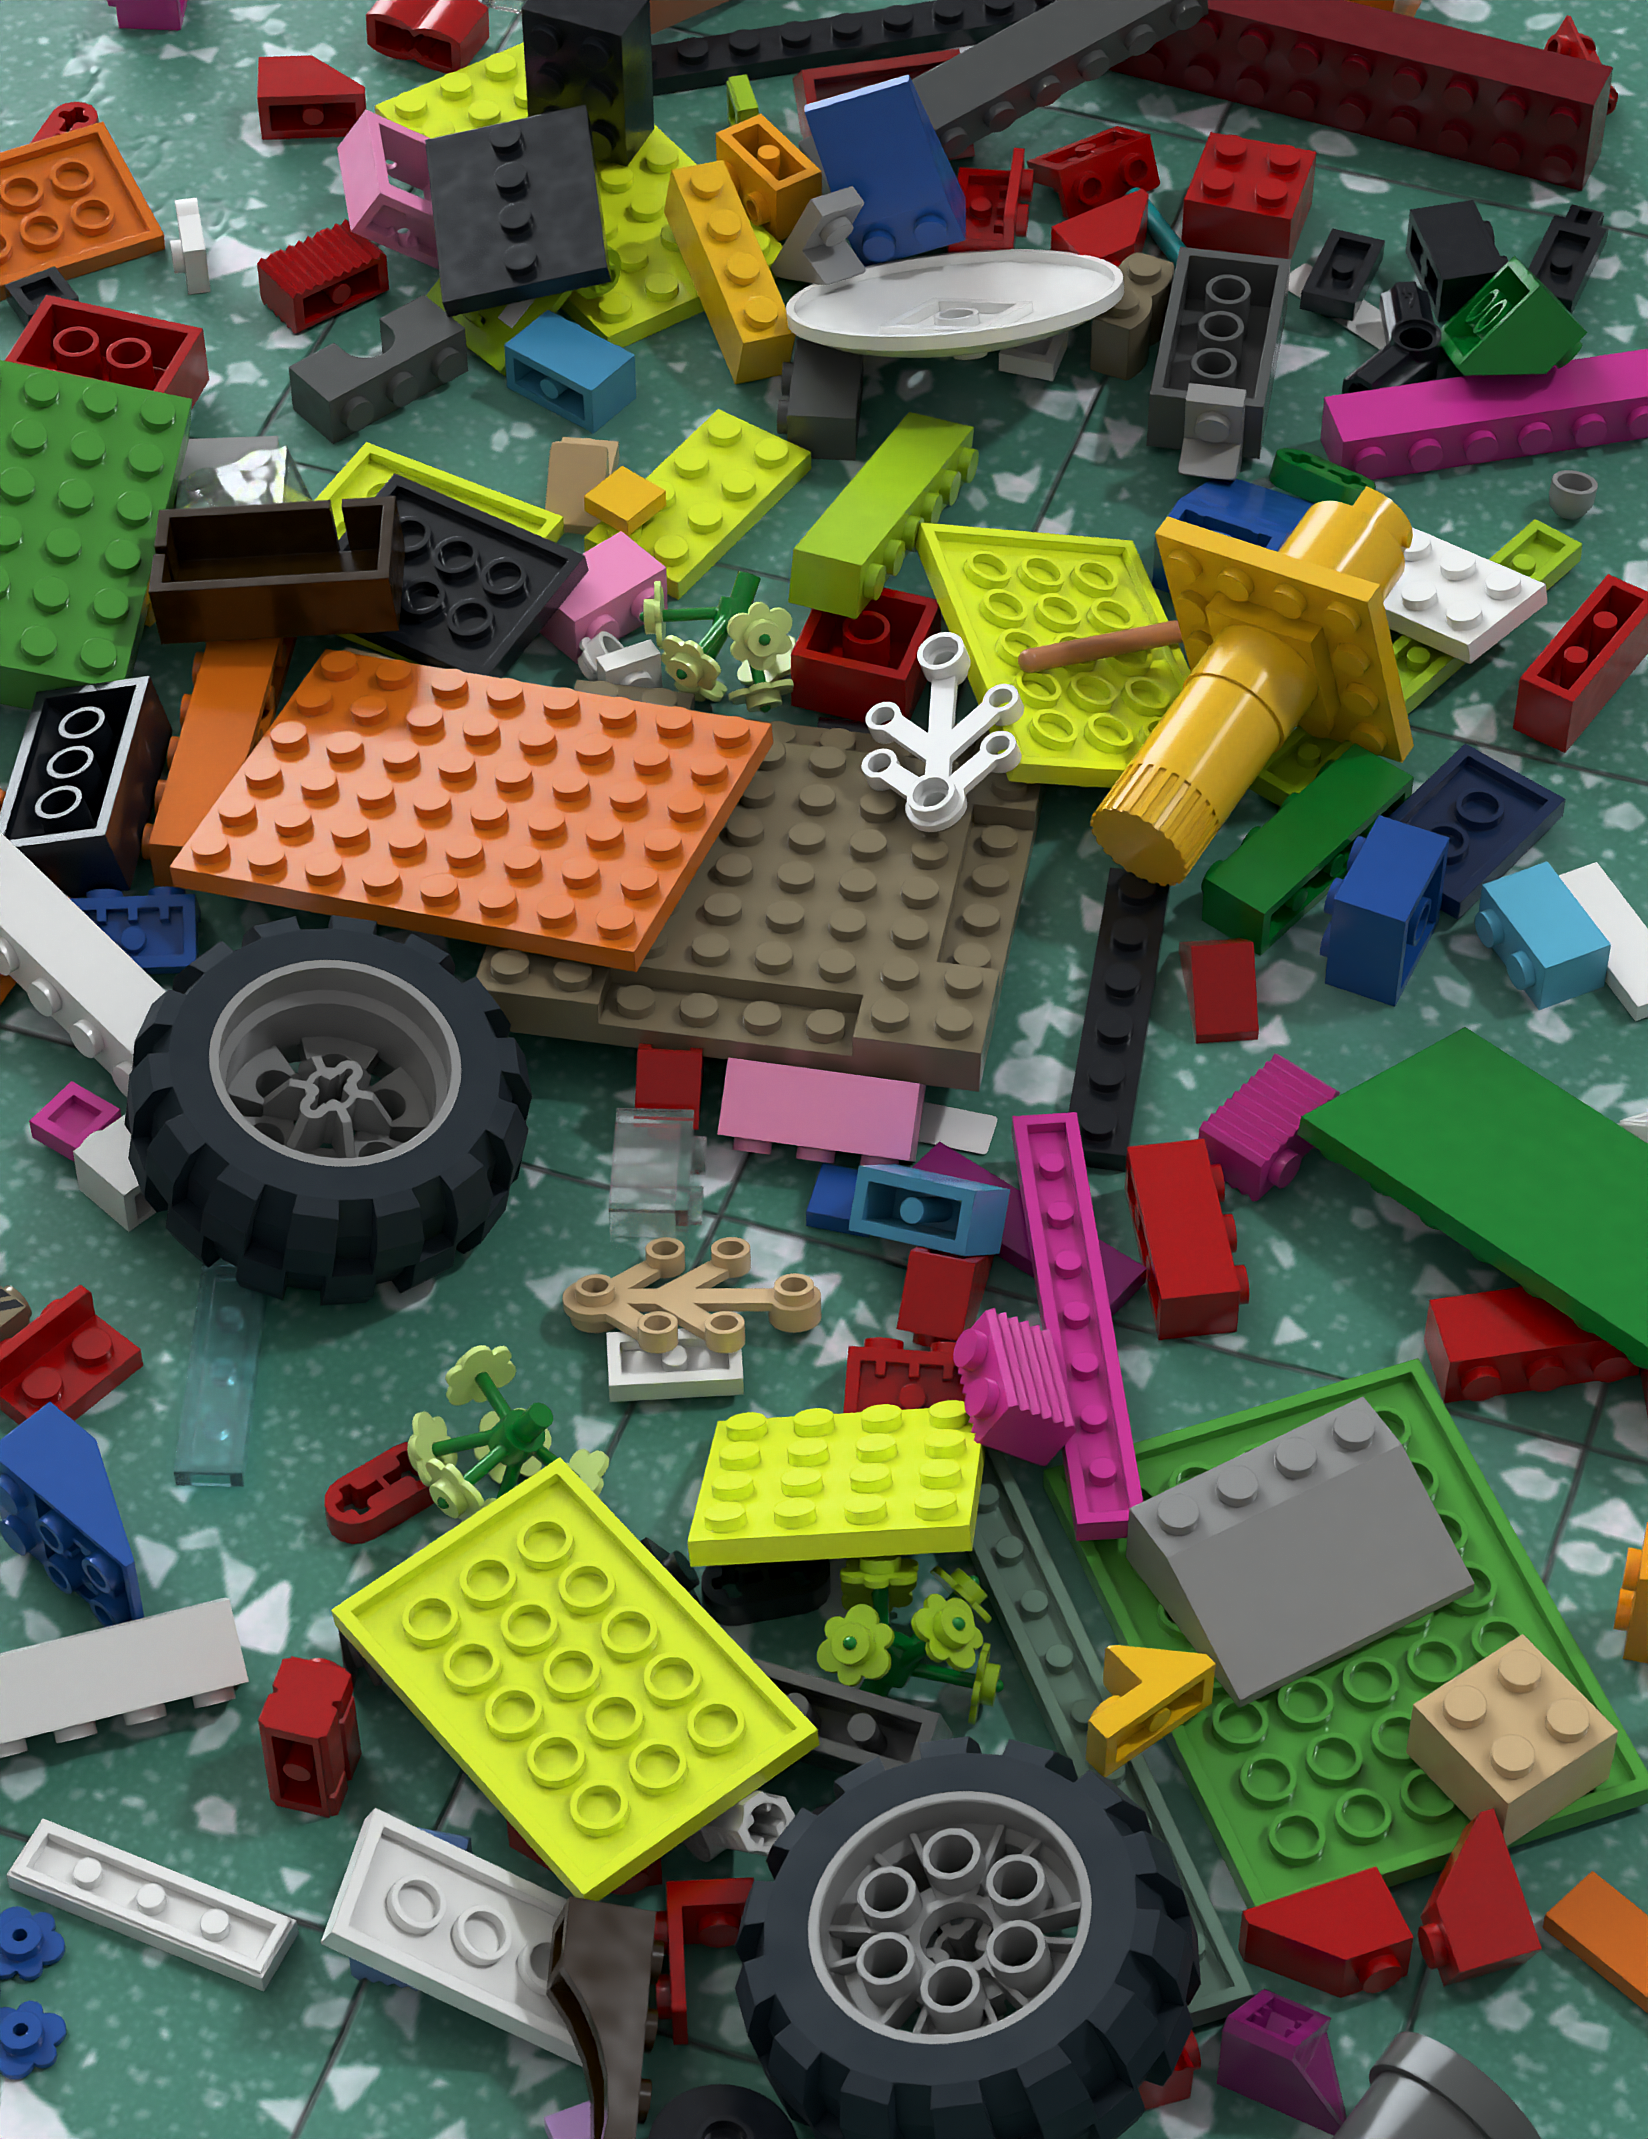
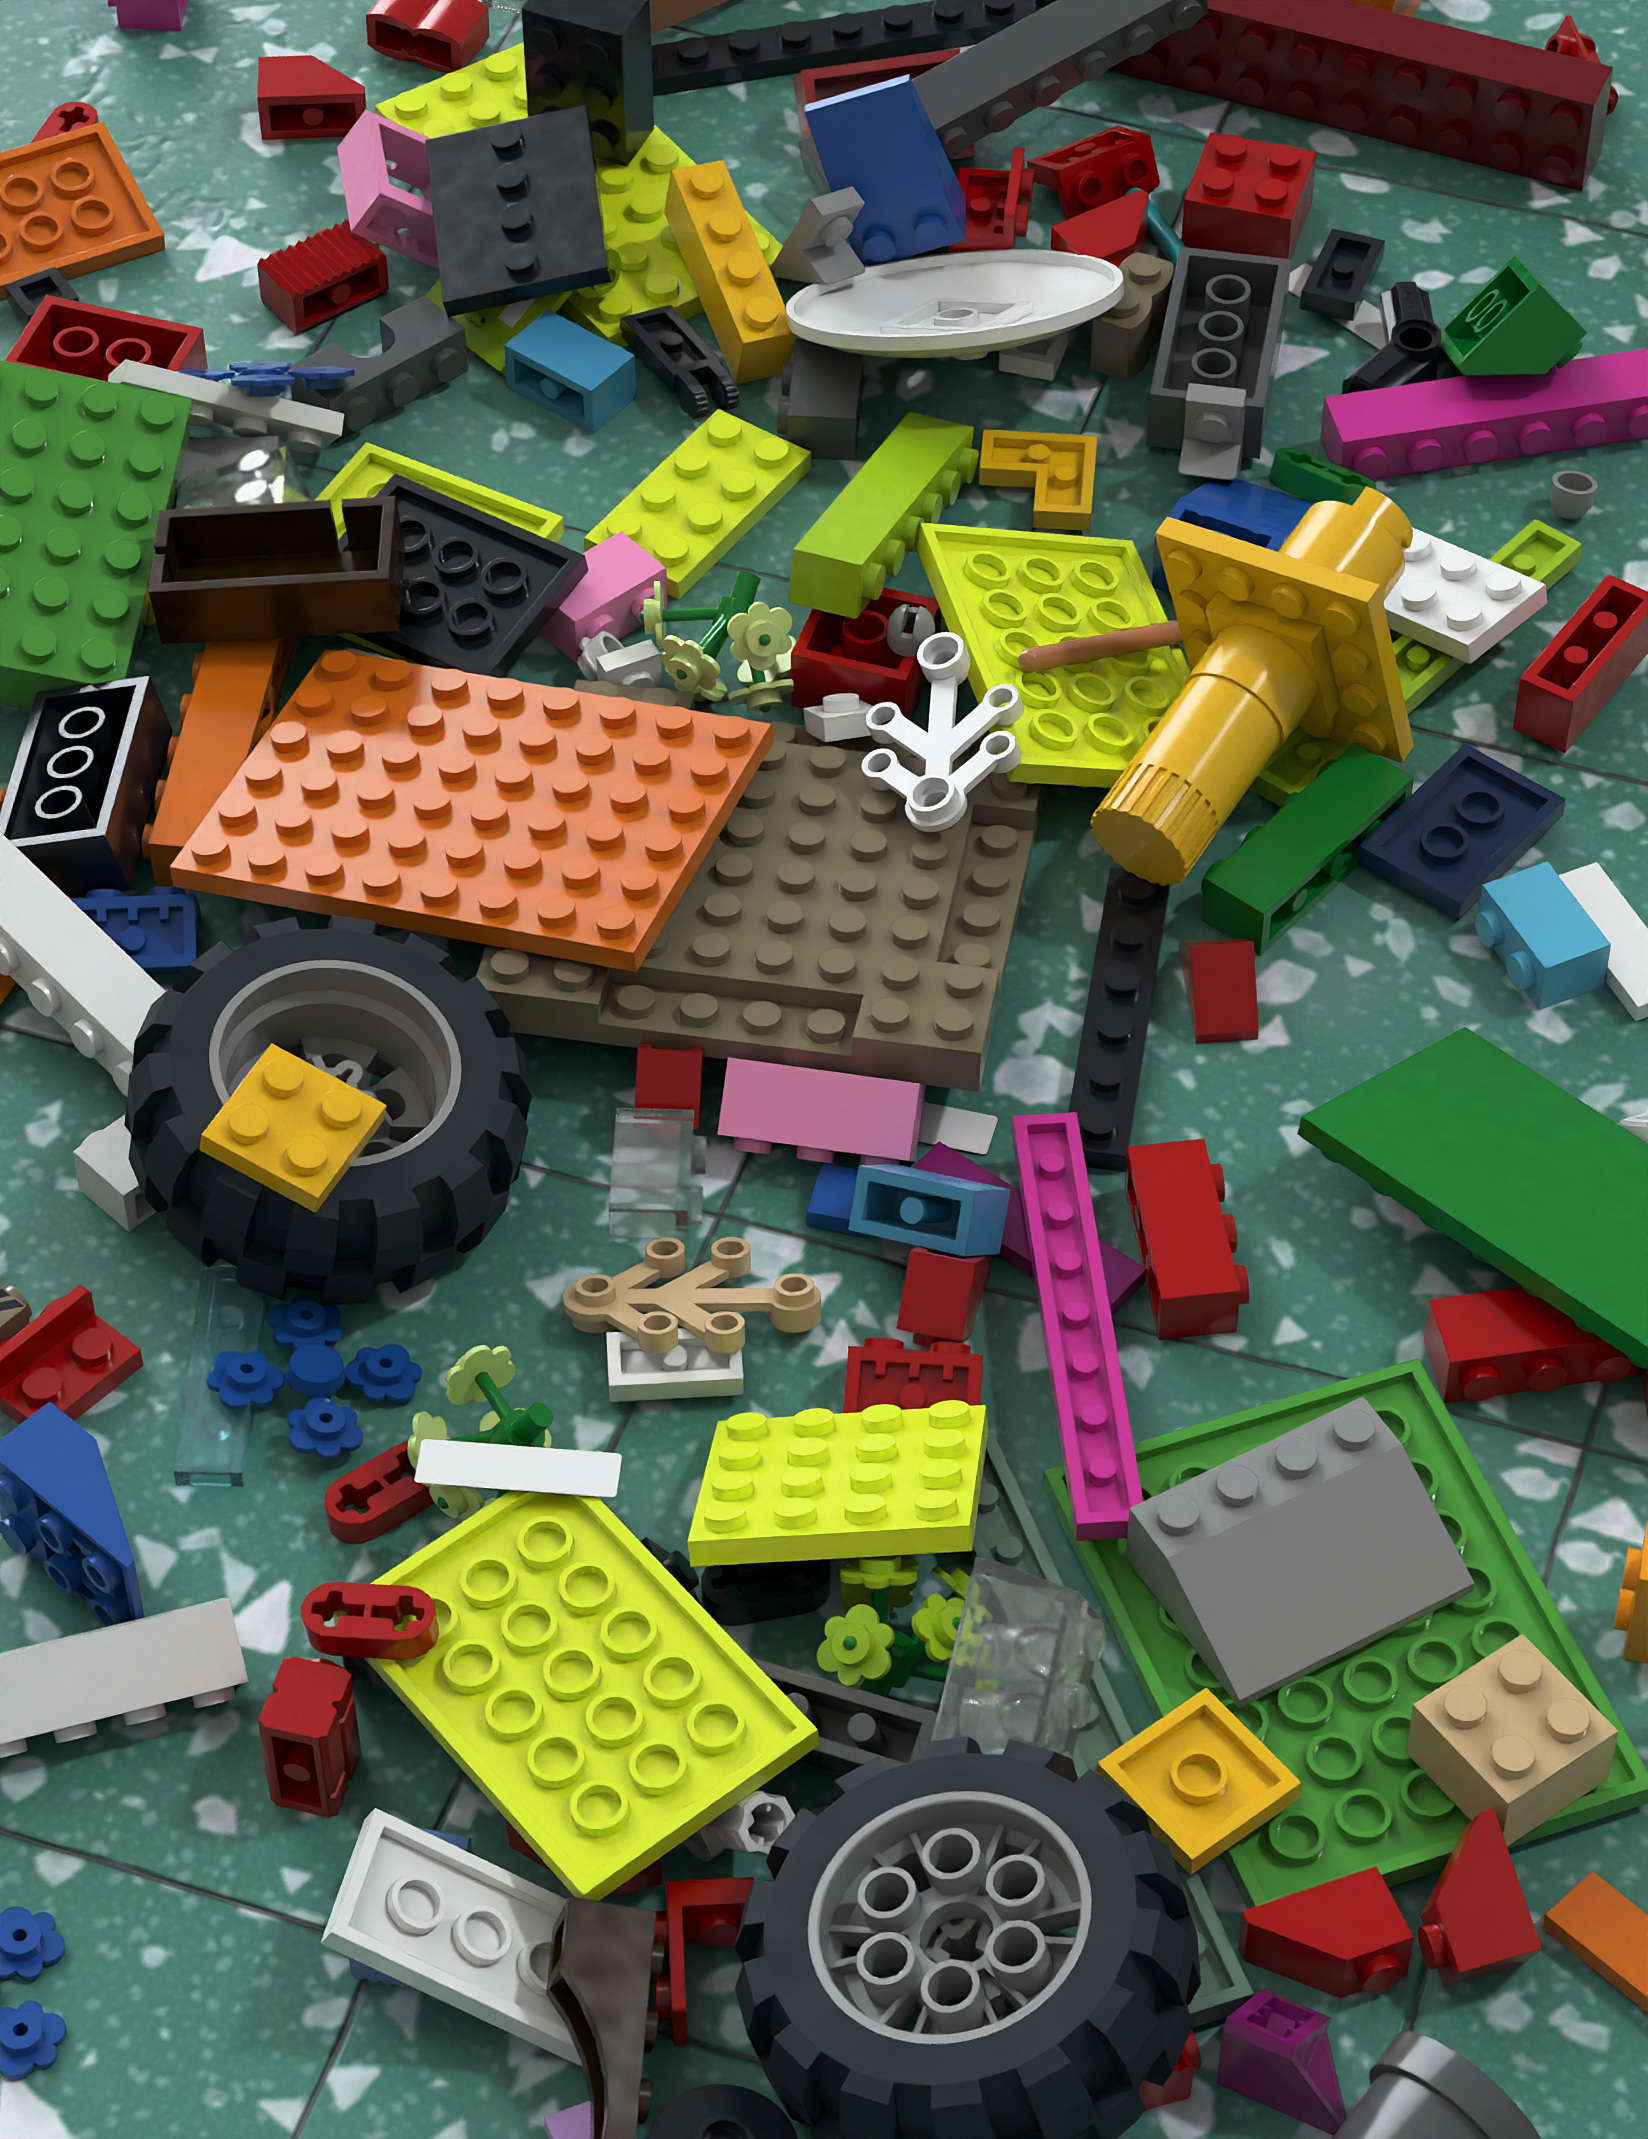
white tile [7,1819,299,1991] -> none
dark pink plate [29,1081,122,1162] -> none
white plate [170,198,211,295] -> none
tan slope [545,436,619,535] -> none
yellow tile [584,466,666,536] -> none
light orange brick [716,114,822,242] -> none
lime tile [726,74,759,127] -> none
dark pink brick [953,1308,1076,1467] -> none
yellow slope [1086,1645,1216,1777] -> none
dark pink brick [1198,1053,1340,1202] -> none
blue brick [1320,815,1450,1007] -> none
black hinge [1405,200,1508,322] -> none
black hinge [1528,204,1609,314] -> none
none -> white plate [108,359,344,453]
none -> blue plant [175,361,355,397]
none -> yellow plate [199,1043,387,1213]
none -> blue plant [206,1296,422,1460]
none -> red beam [301,1582,439,1660]
none -> white sticker [415,1439,622,1498]
none -> black hinge [620,305,740,419]
none -> white plate [803,693,882,742]
none -> light grey hinge [887,604,935,657]
none -> clear slope [931,1558,1106,1770]
none -> yellow plate [979,429,1097,531]
none -> yellow plate [1097,1688,1302,1875]

